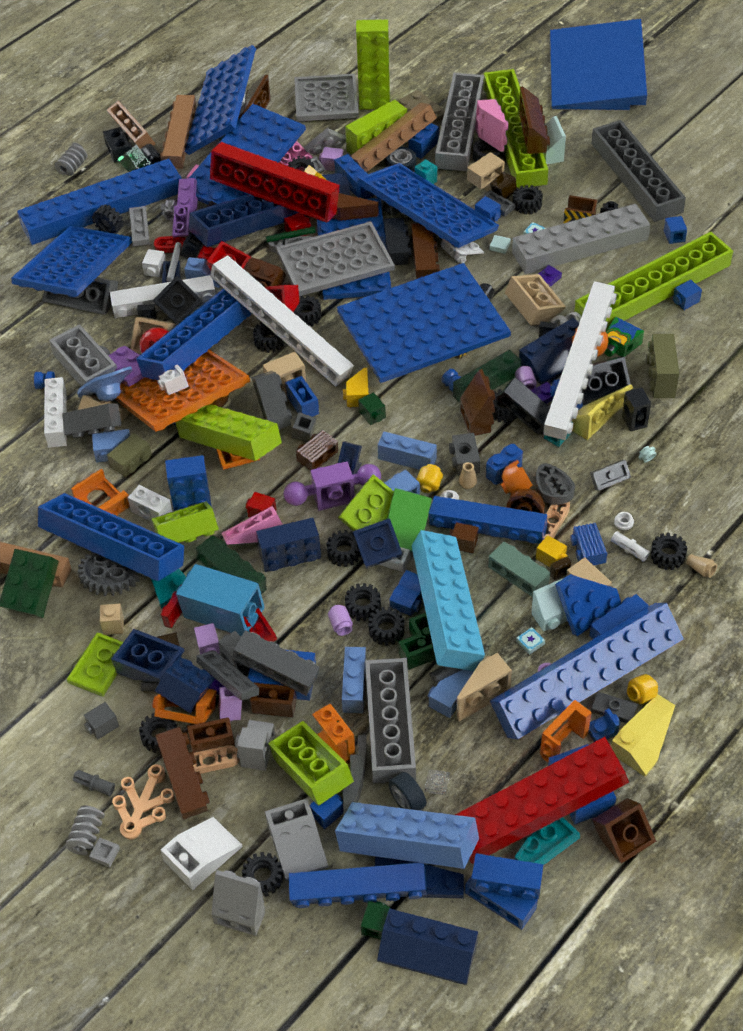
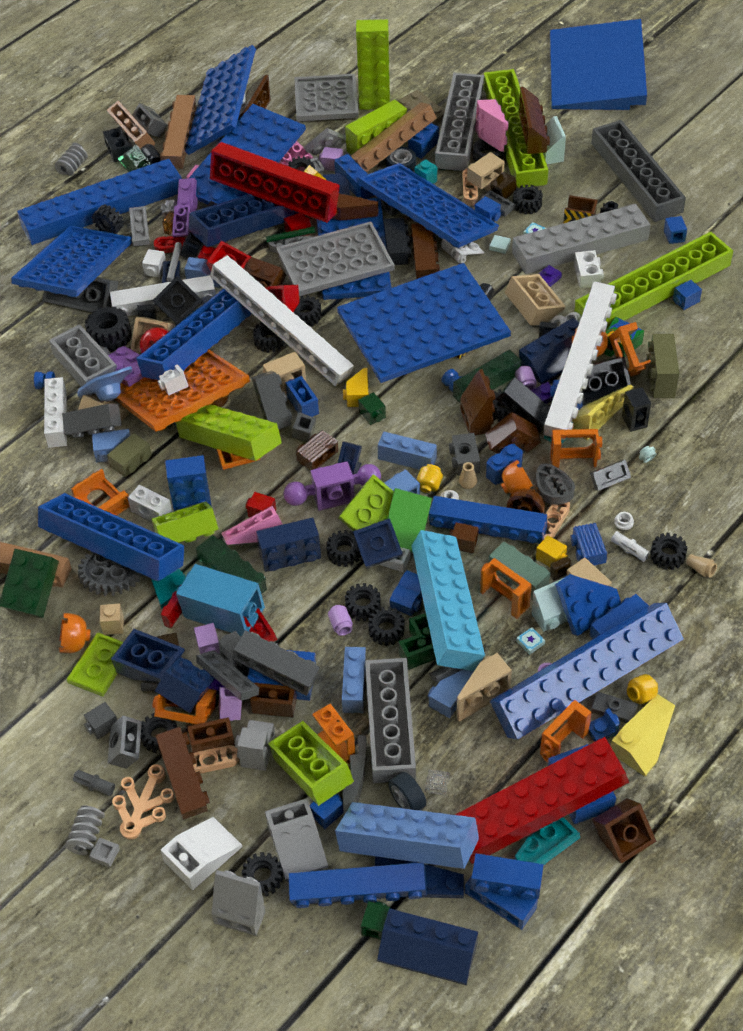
none -> orange cylinder [59,613,91,653]
none -> black tyre [85,306,132,352]
none -> dark grey brick [108,716,142,769]
none -> dark grey brick [132,103,168,138]
none -> clear orange plate [162,211,174,235]
none -> light nougat beam [462,169,478,206]
none -> orange panel [480,558,532,619]
none -> reddish brown brick [485,412,541,454]
none -> orange panel [550,429,602,468]
none -> white brick [574,250,604,288]
none -> orange panel [608,322,651,377]

